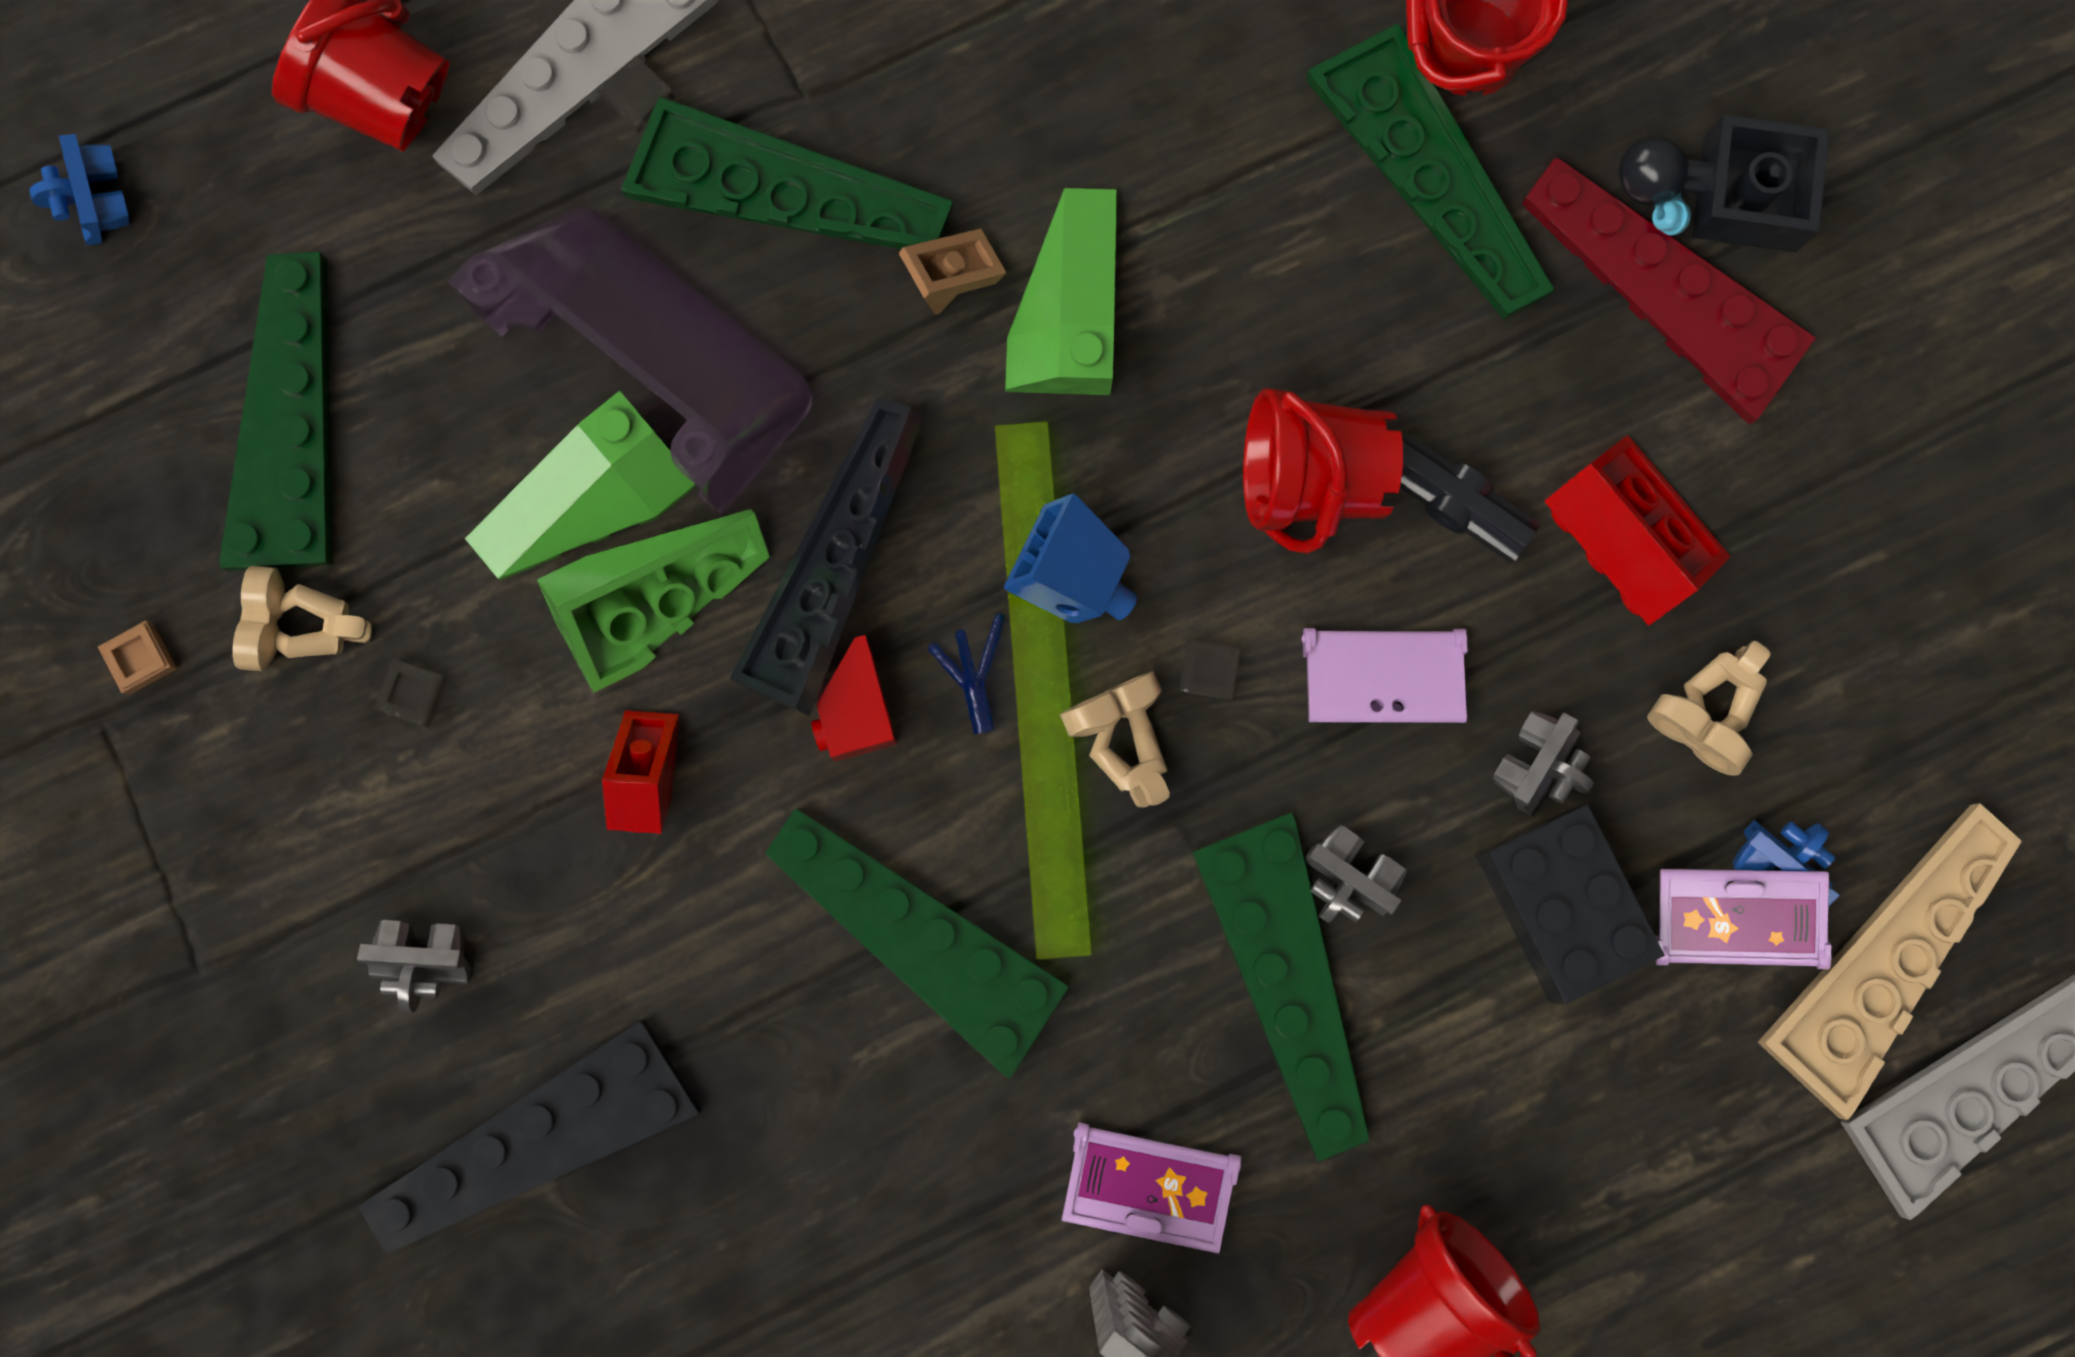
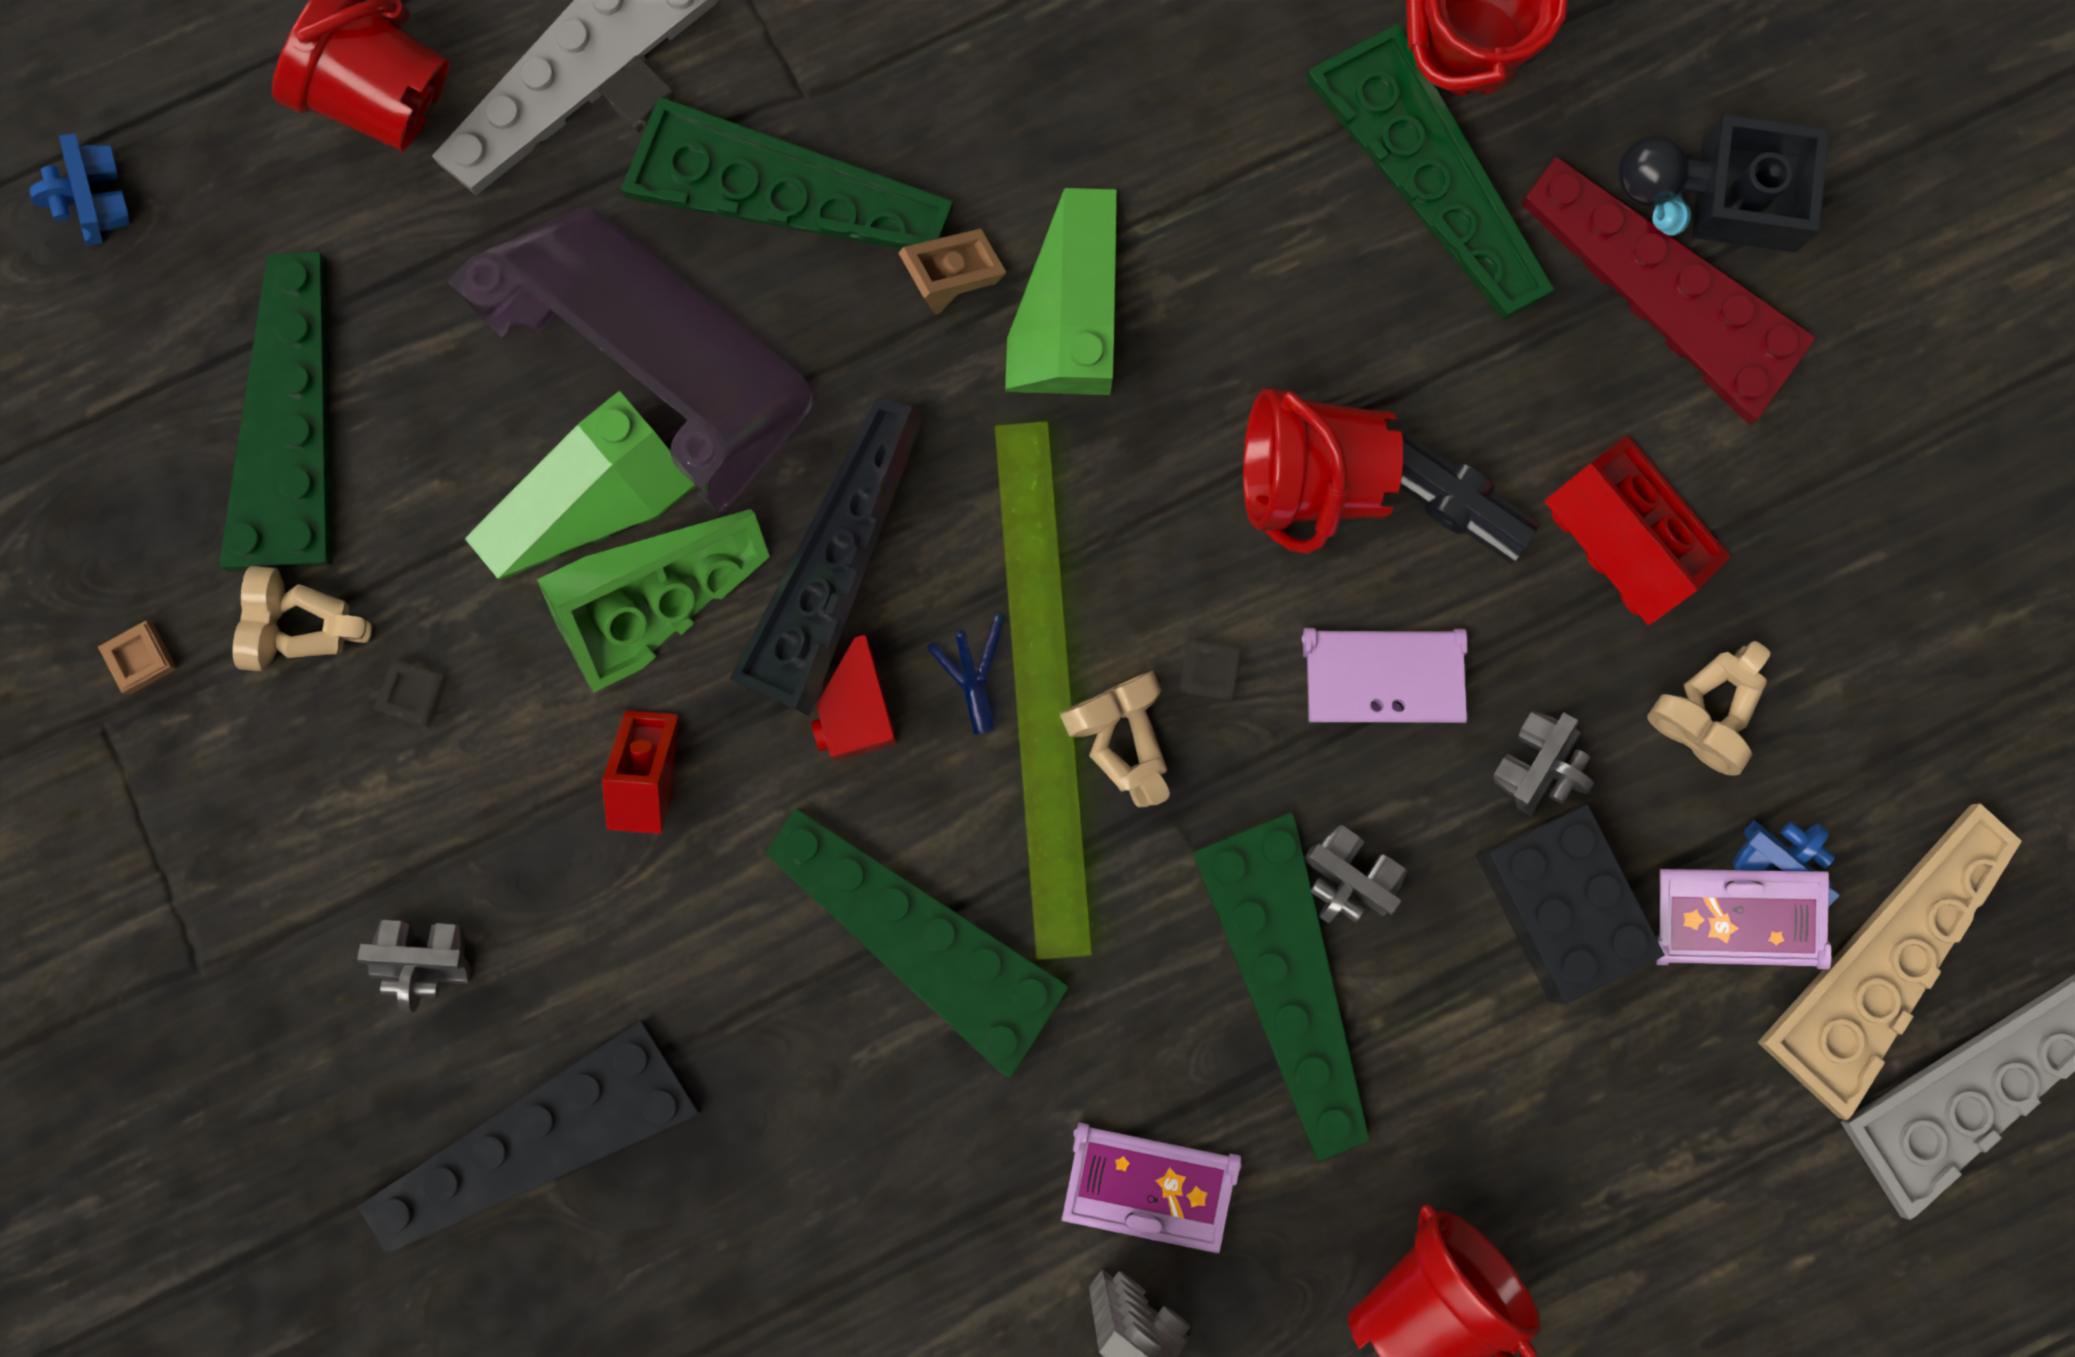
blue torso [1003,493,1137,624] -> none

